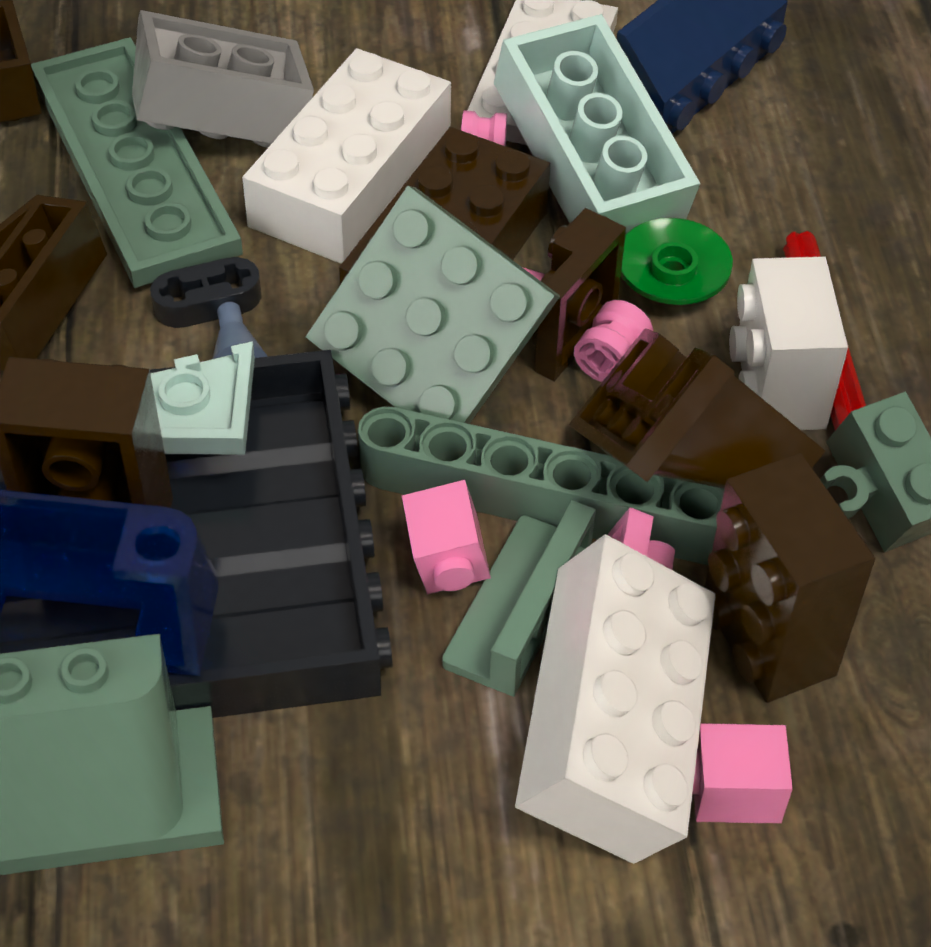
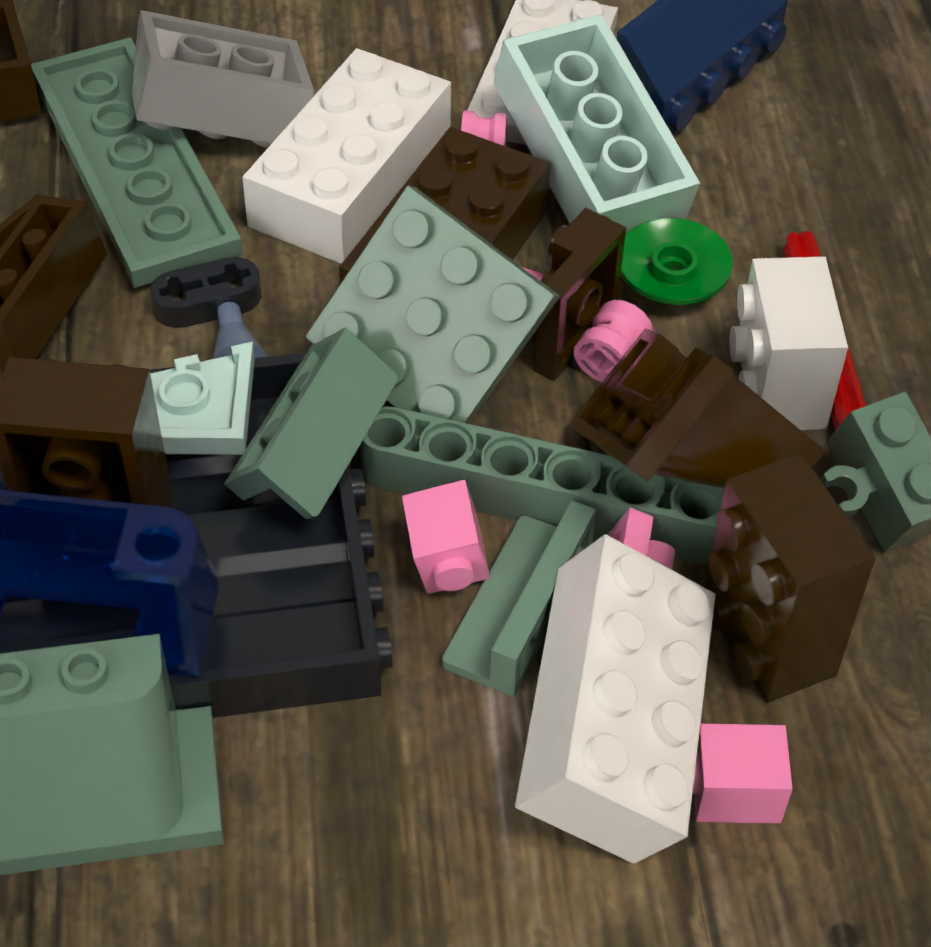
none -> sand green panel [224,327,398,519]

